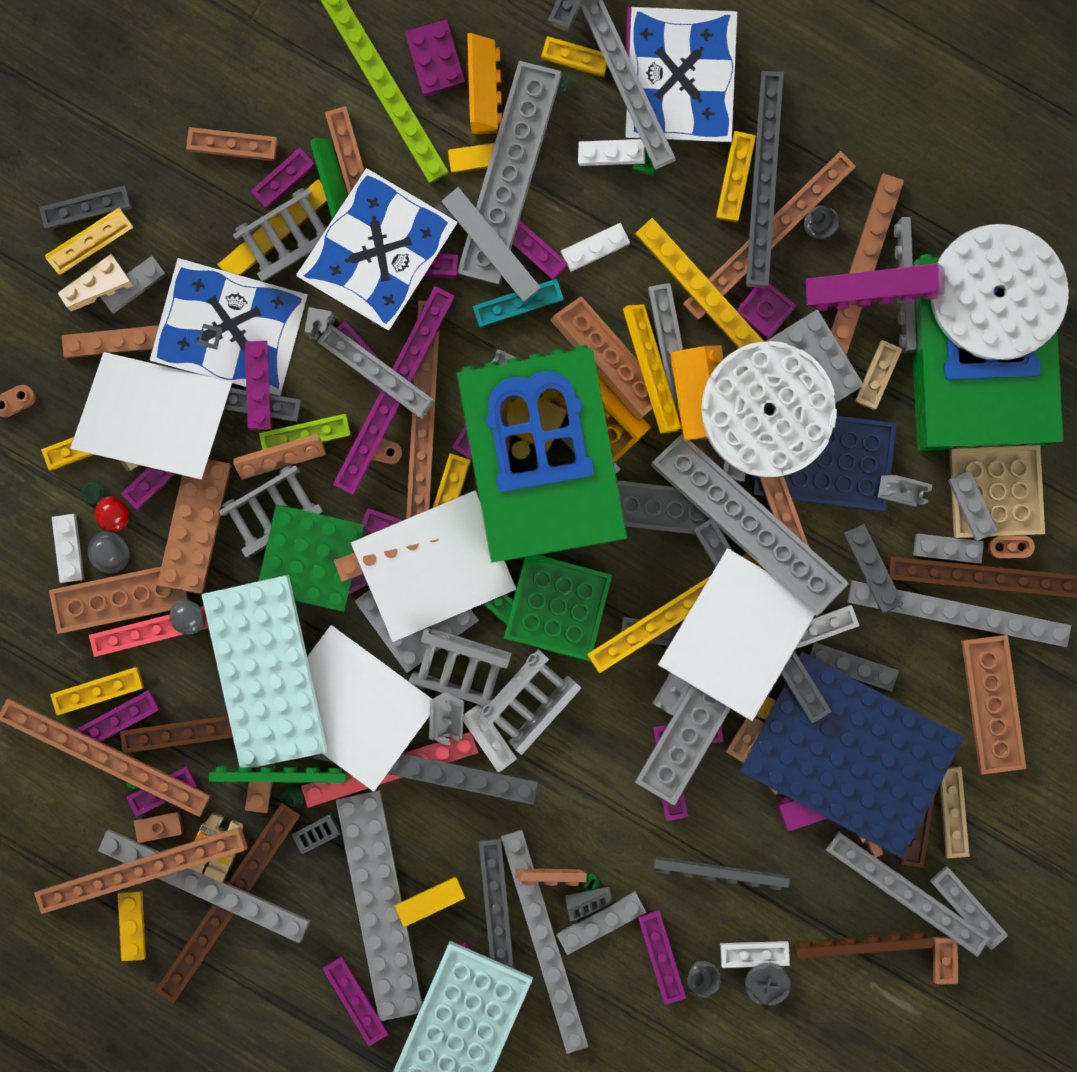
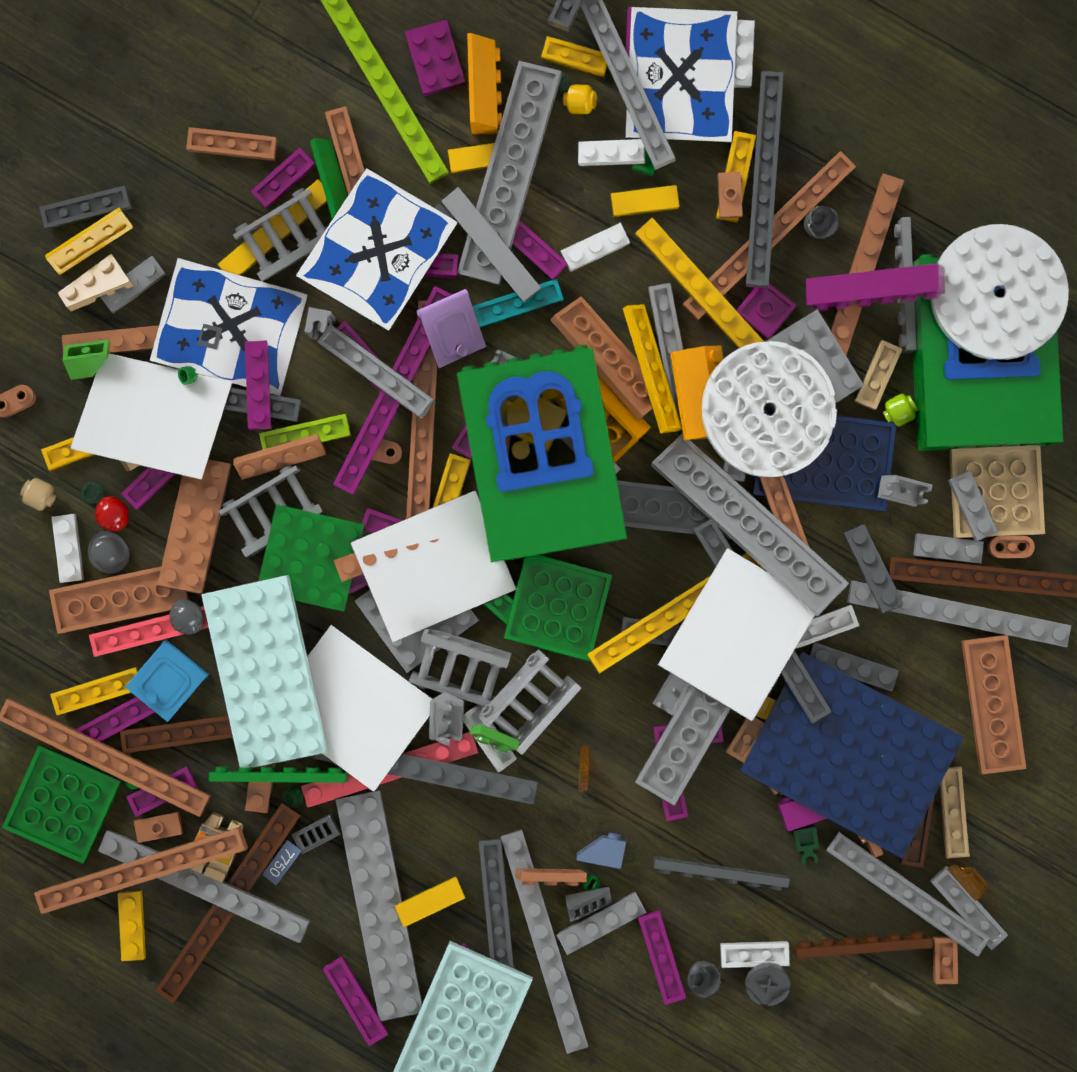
none -> green plate [2,745,122,864]
none -> tan head [20,478,56,511]
none -> bright green slope [62,339,110,380]
none -> dark azure container [125,639,209,722]
none -> green hinge [178,366,198,385]
none -> sand blue sticker [262,840,302,885]
none -> lavender container [417,289,486,368]
none -> bright green plate [469,725,520,753]
none -> yellow head [563,85,597,114]
none -> sand blue slope [576,833,626,869]
none -> clear orange tile [578,747,590,793]
none -> yellow tile [611,185,679,217]
none -> nougat plate [718,172,742,219]
none -> white plate [734,20,754,88]
none -> dark green plate [793,824,819,866]
none -> lime head [883,394,918,427]
none -> clear orange tile [947,865,988,901]

